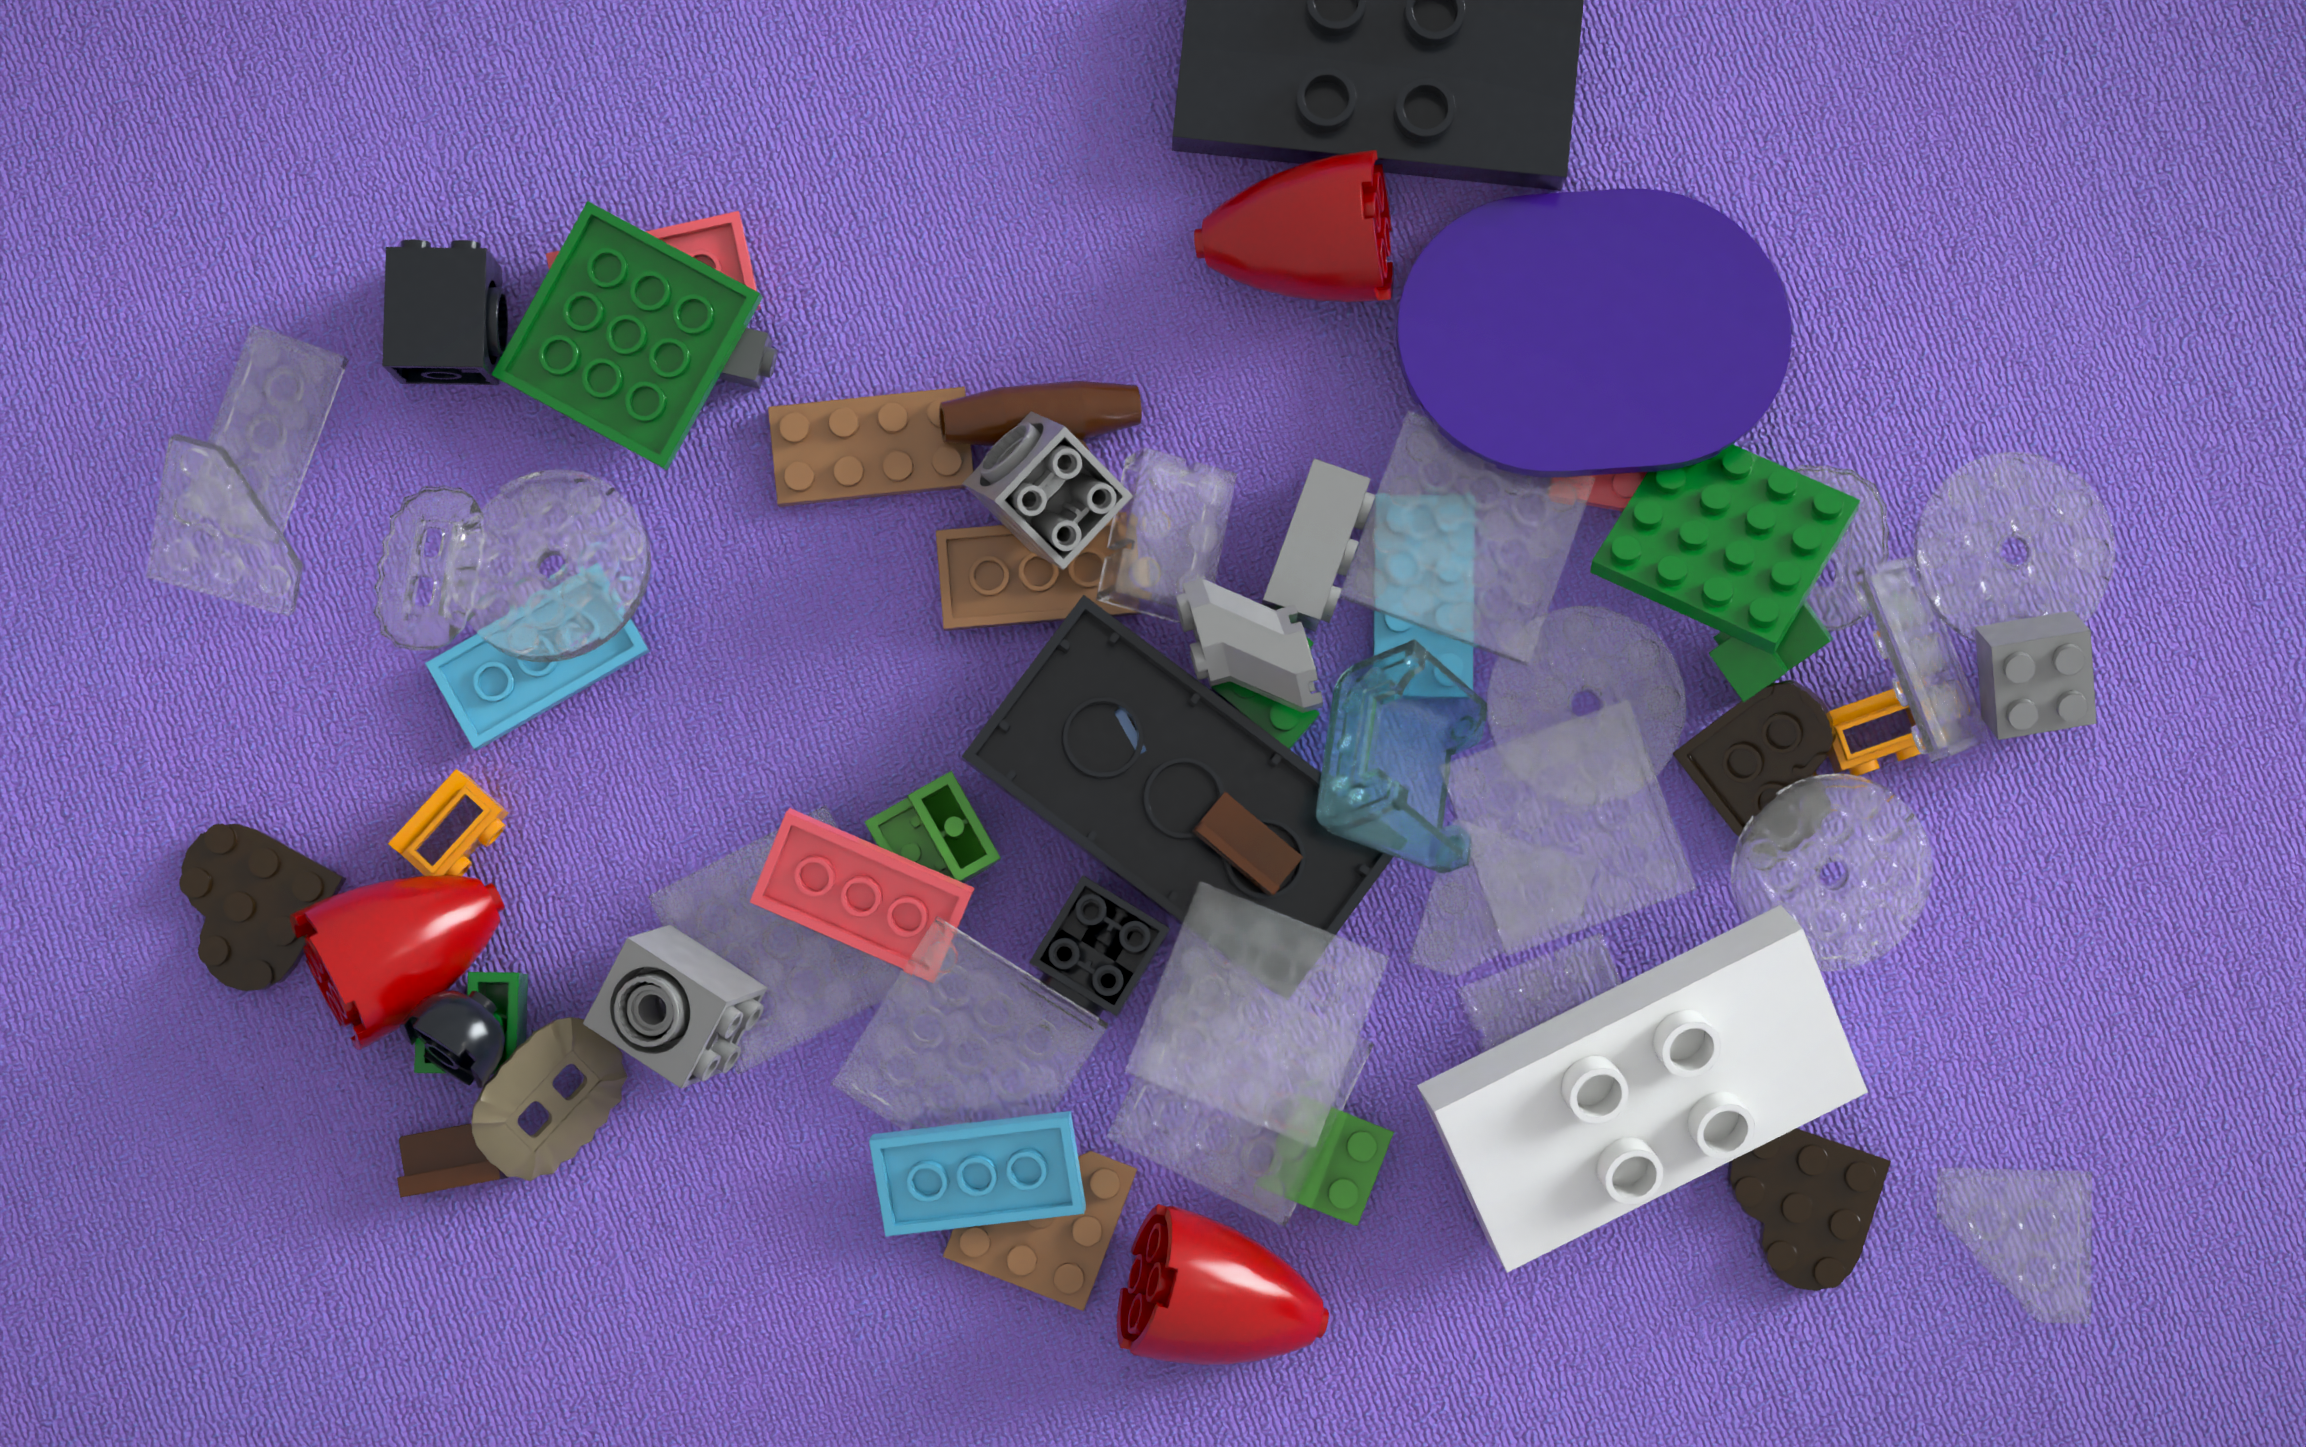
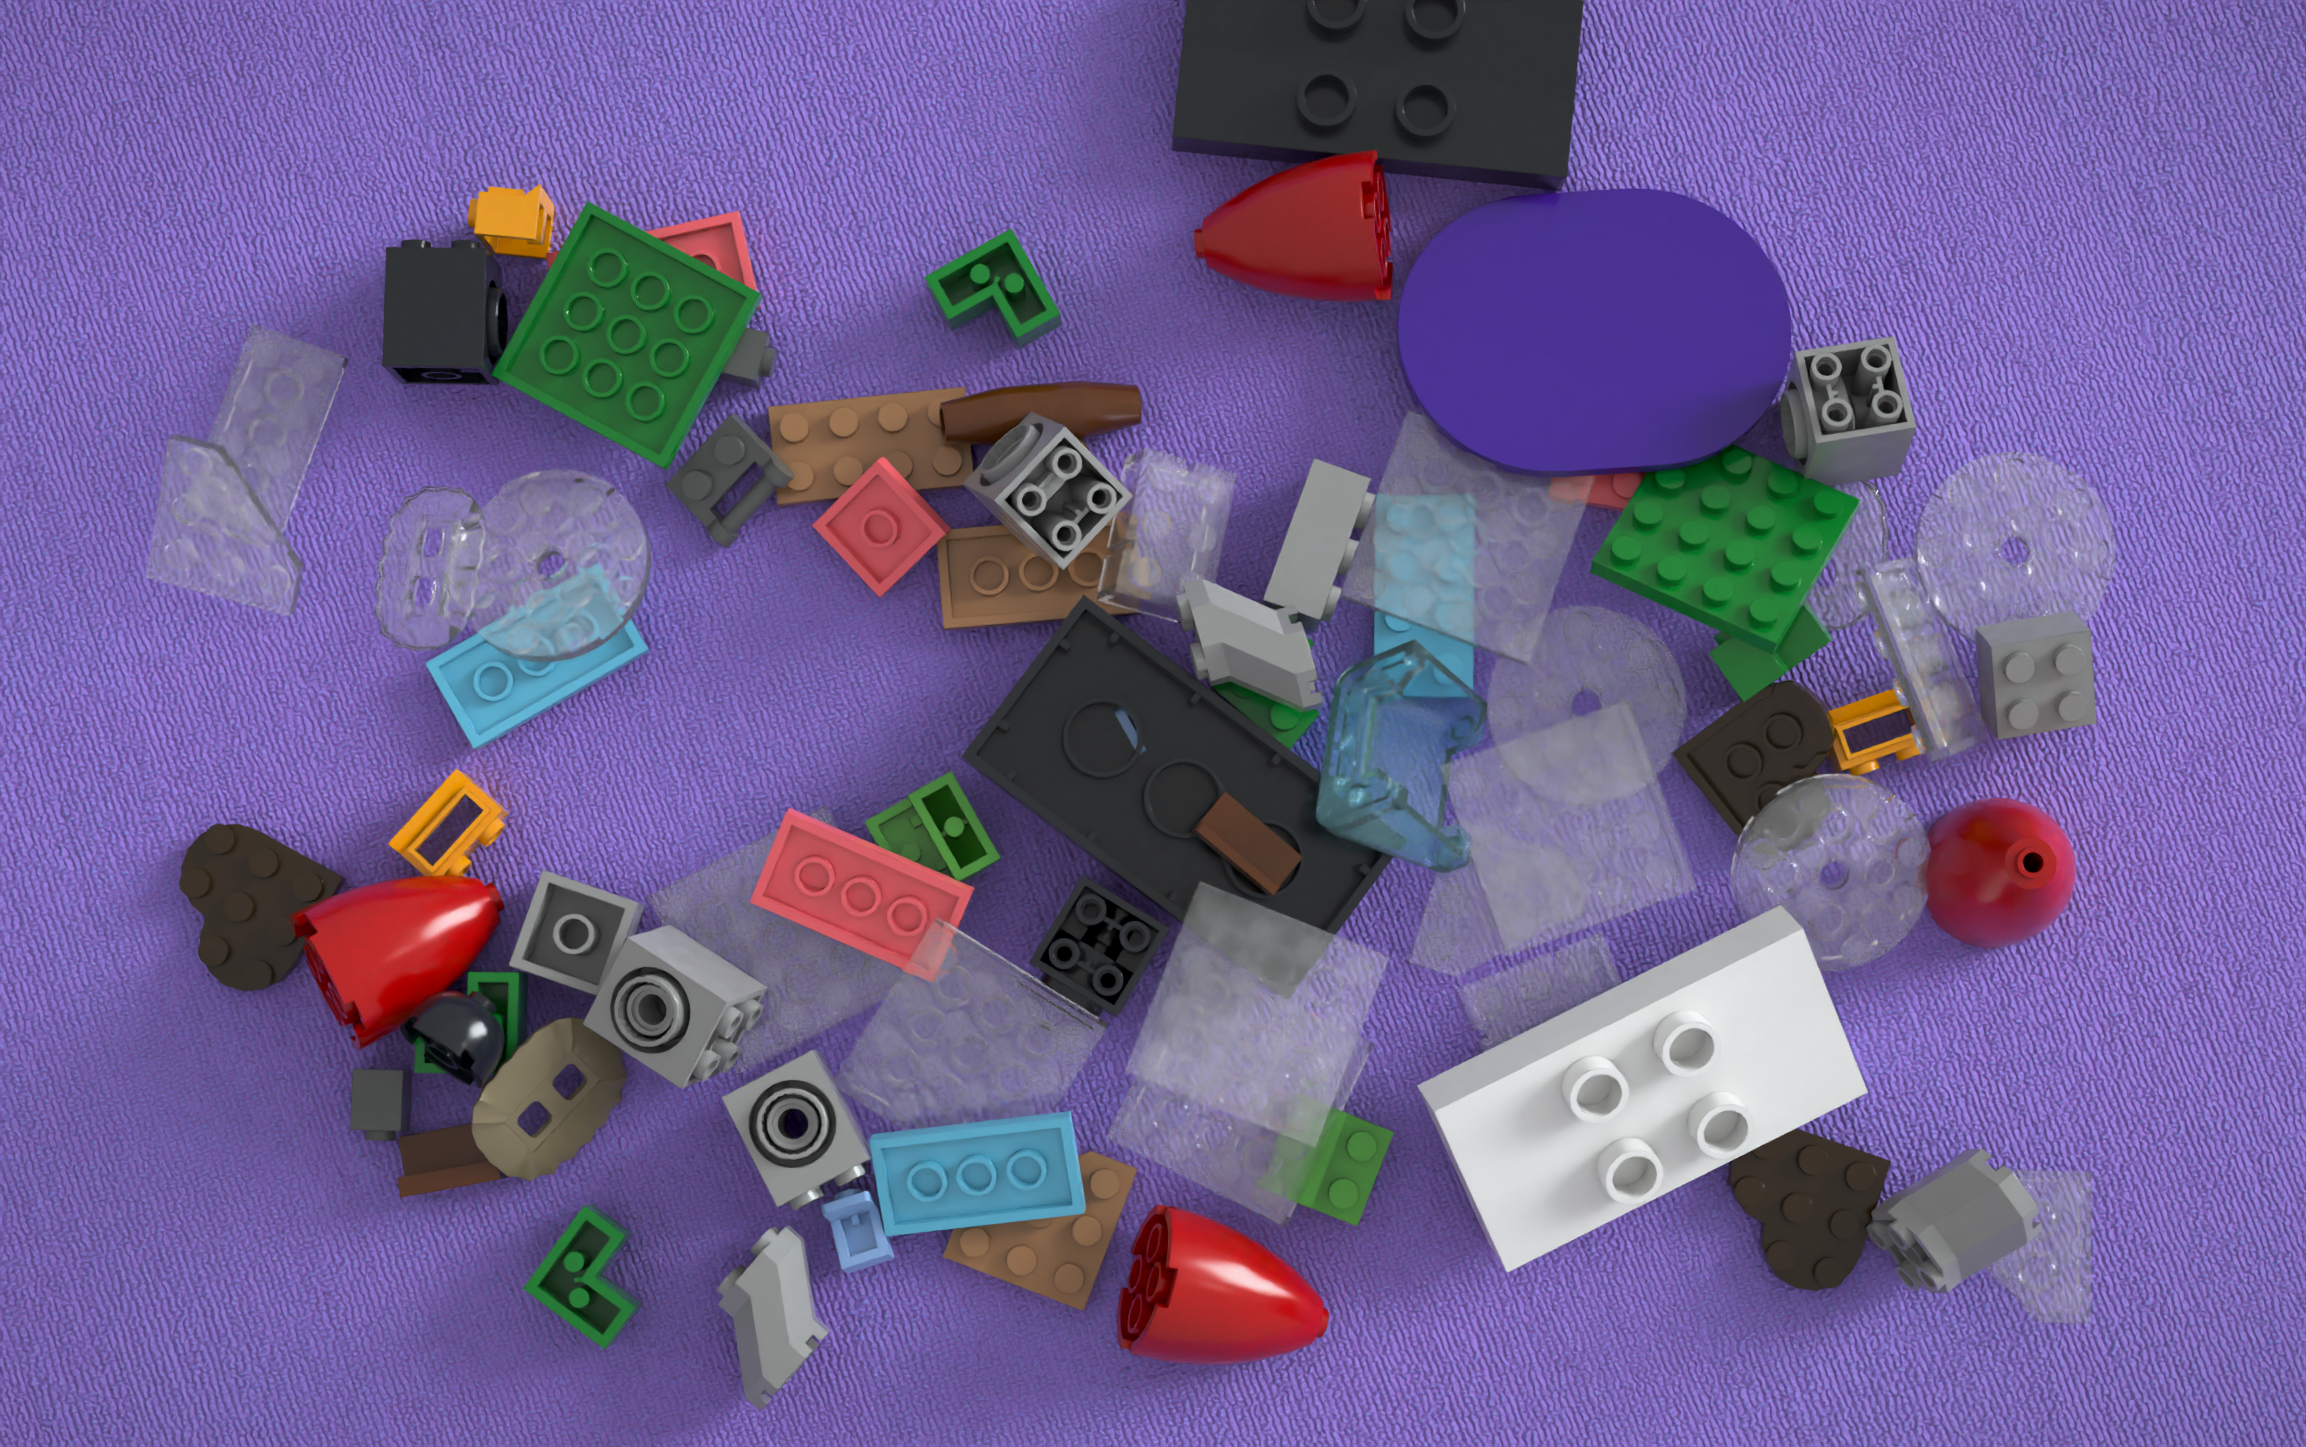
none -> dark grey brick [350,1069,412,1141]
none -> light orange window [468,184,555,260]
none -> light grey brick [509,870,646,996]
none -> green brick [523,1204,643,1349]
none -> dark grey plate [666,414,794,548]
none -> light grey brick [716,1225,831,1411]
none -> light grey brick [721,1050,872,1211]
none -> coral plate [812,456,952,598]
none -> light blue bracket [821,1189,894,1274]
none -> green brick [925,229,1061,349]
none -> light grey brick [1780,336,1916,486]
none -> light grey brick [1866,1149,2042,1293]
none -> red cylinder [1916,798,2076,948]

